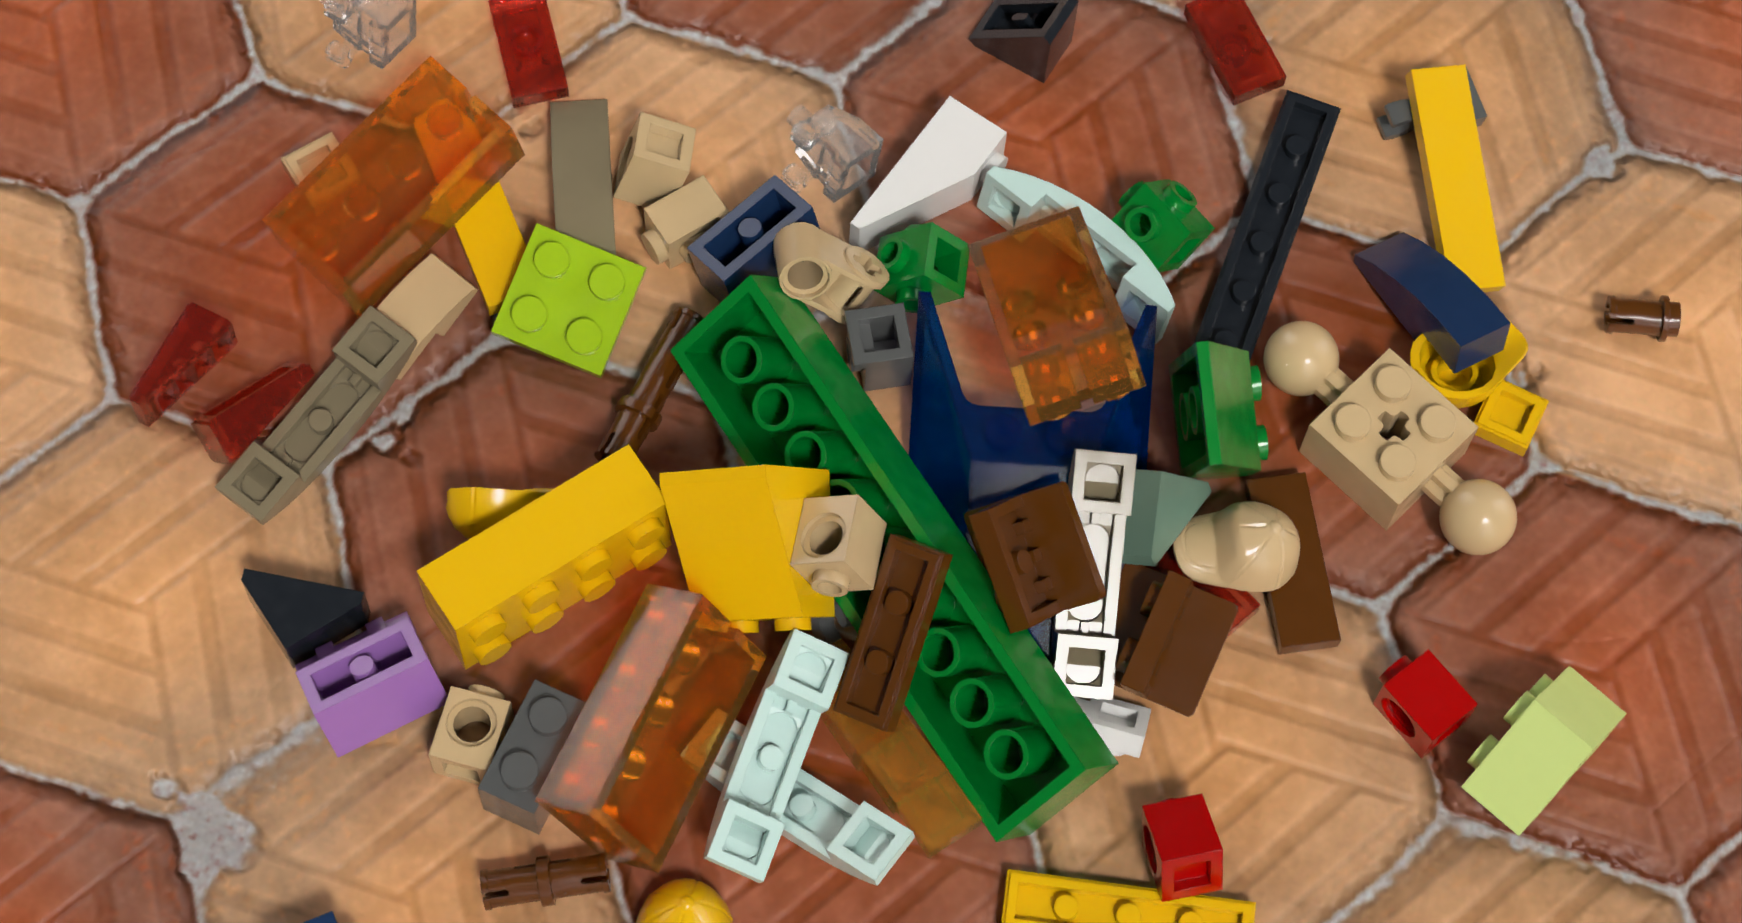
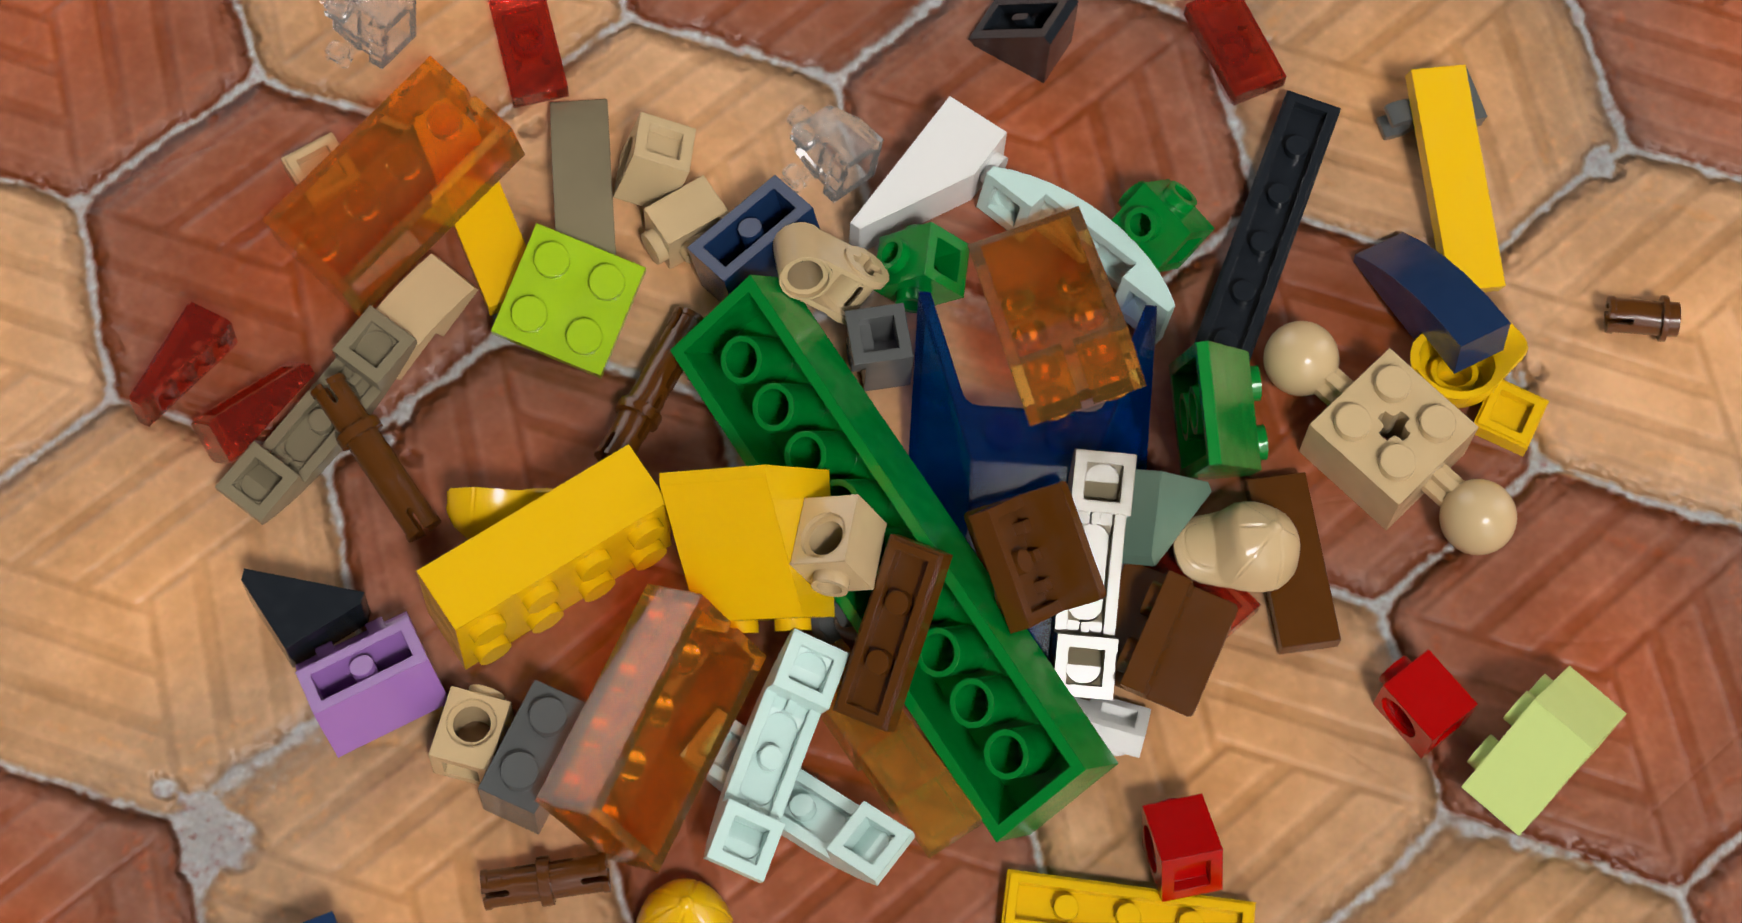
none -> reddish brown pin [310,373,441,543]

